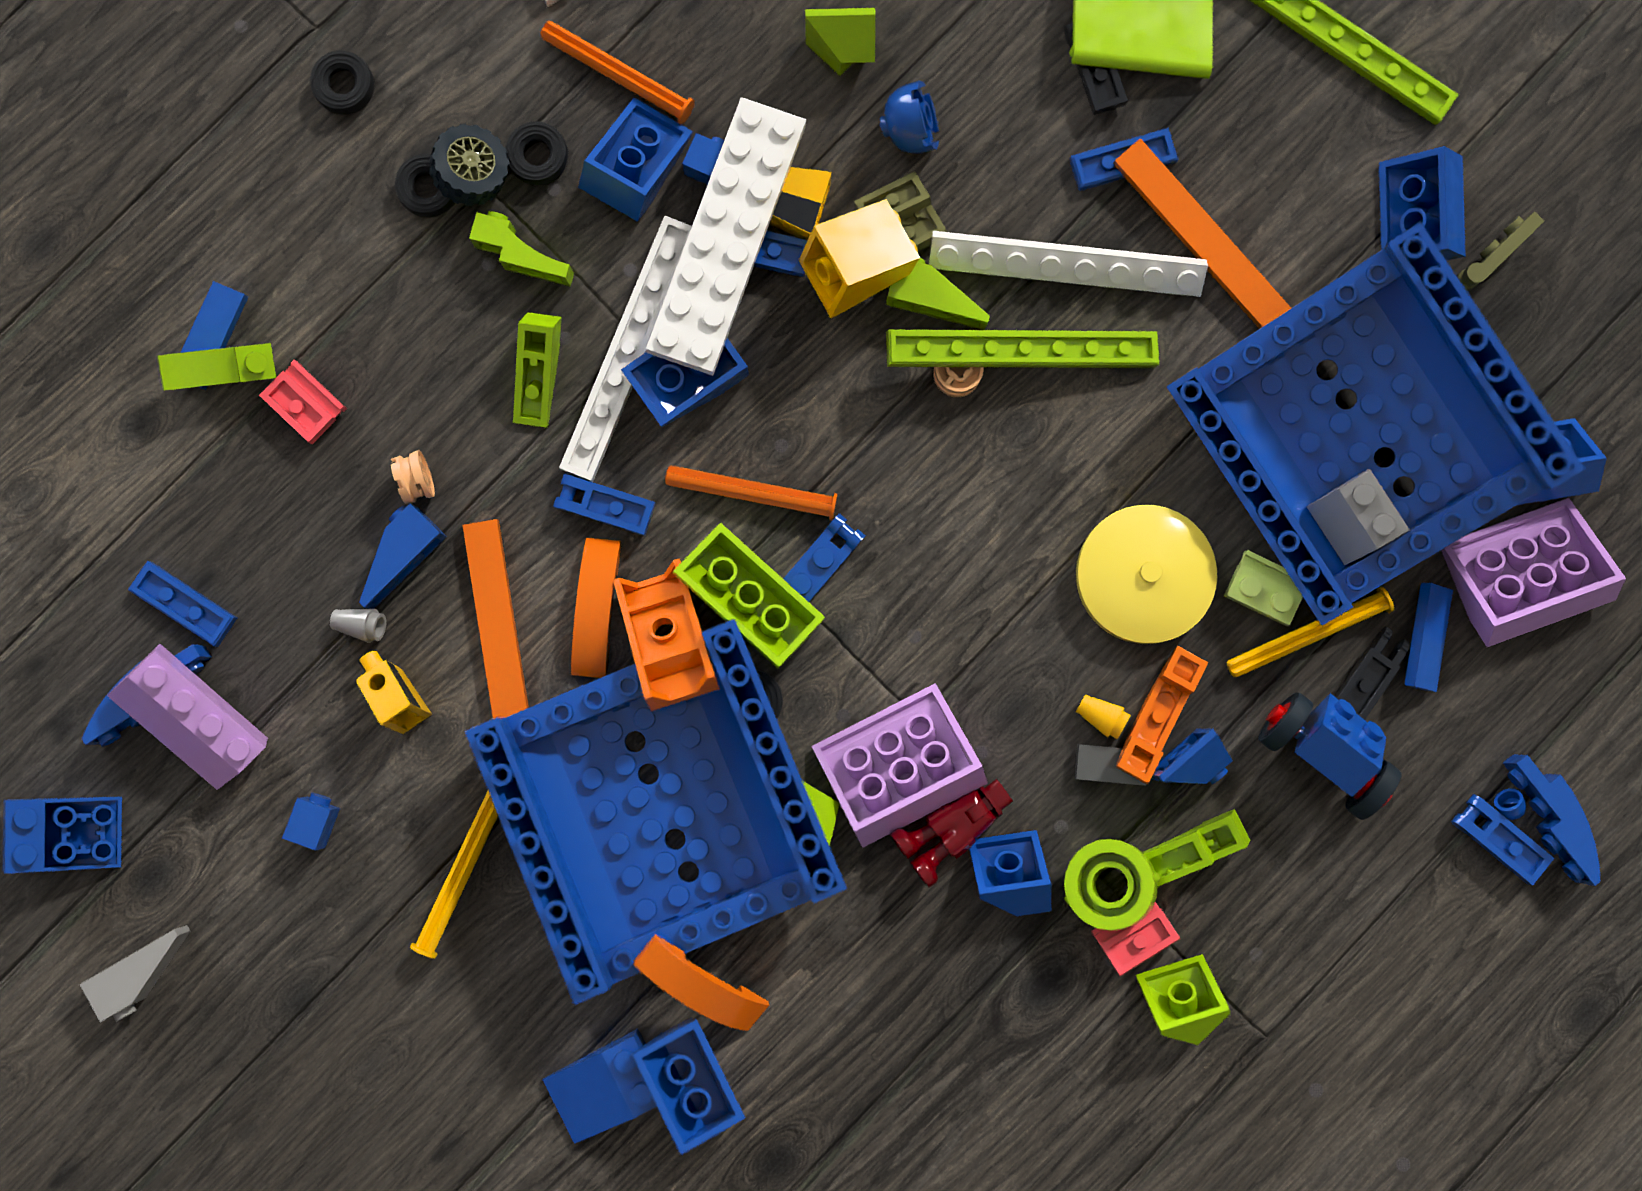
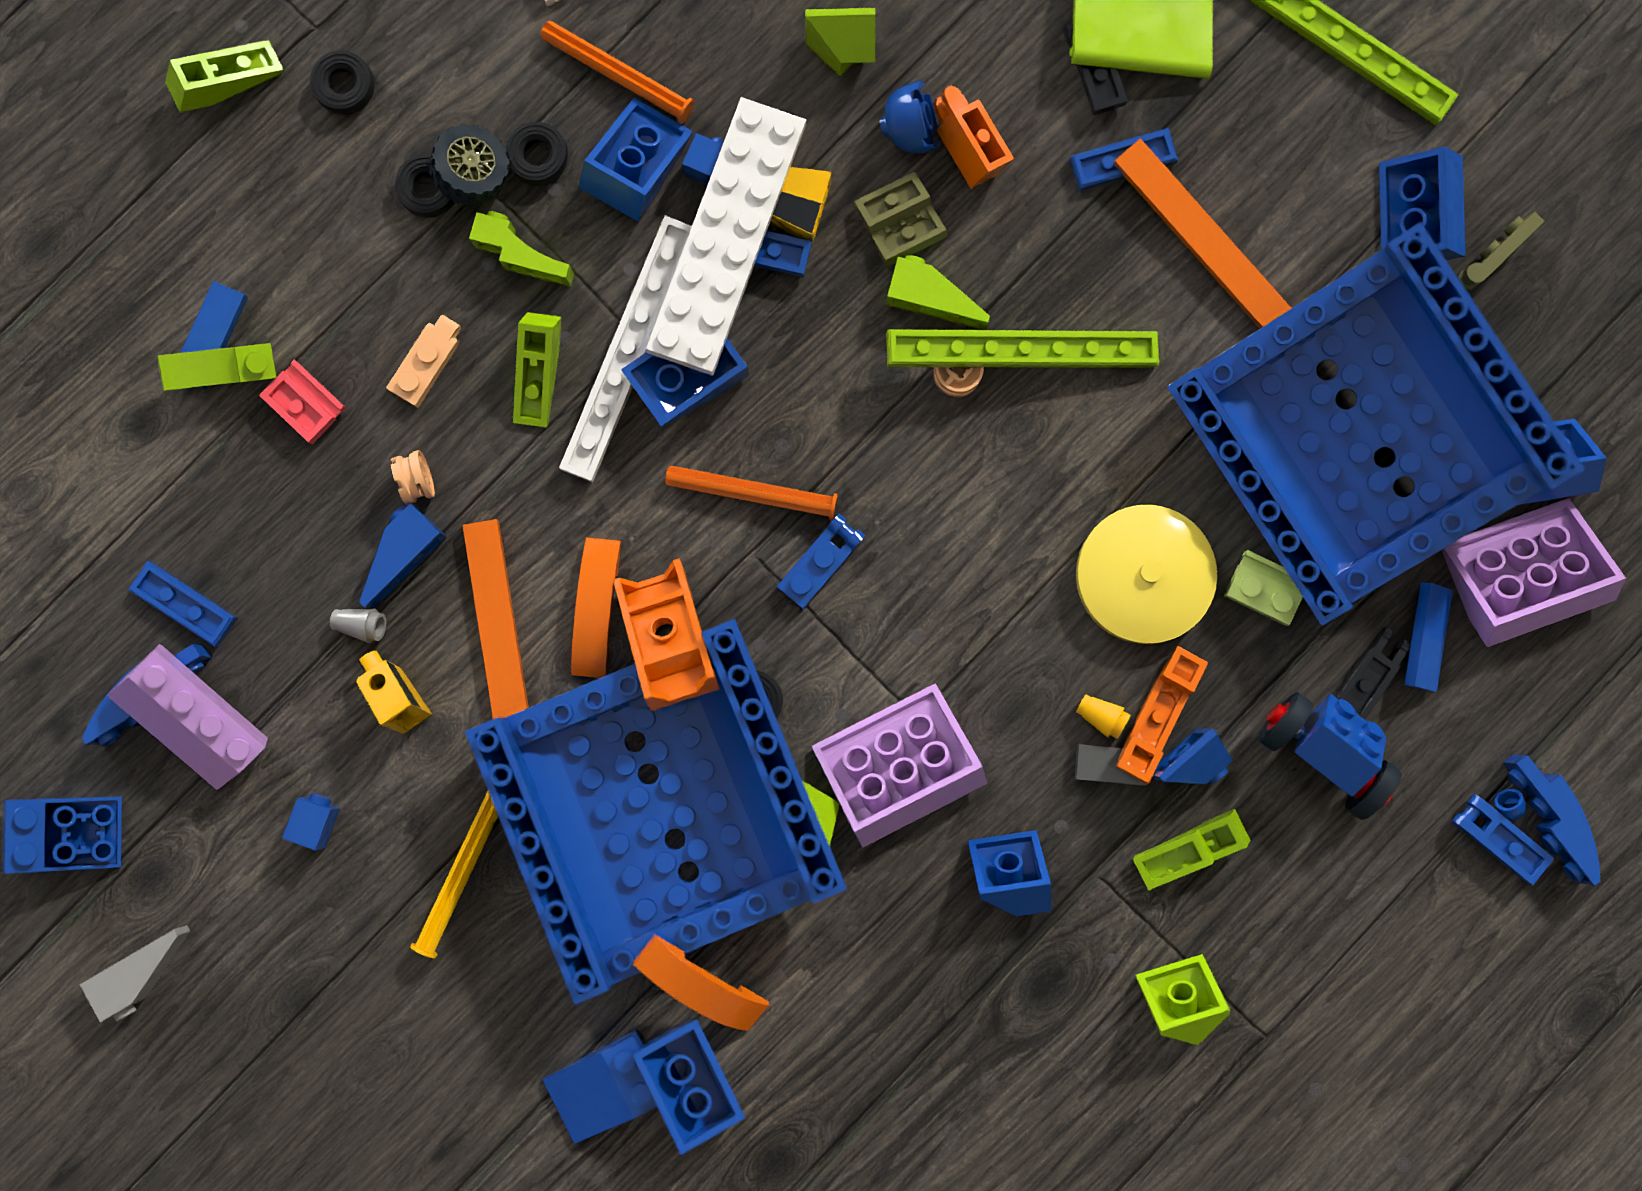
blue plate [553,474,656,536] -> none
lime slope [672,523,825,668] -> none
yellow slope [798,199,920,318] -> none
dark red piece [890,779,1013,888] -> none
white plate [929,231,1208,297] -> none
lime piece [1064,839,1160,930] -> none
coral plate [1092,902,1180,977] -> none
yellow axle [1226,586,1394,677] -> none
light grey slope [1306,469,1410,565] -> none
none -> lime slope [165,40,283,112]
none -> light nougat hinge [386,315,461,408]
none -> orange hinge [932,85,1014,189]

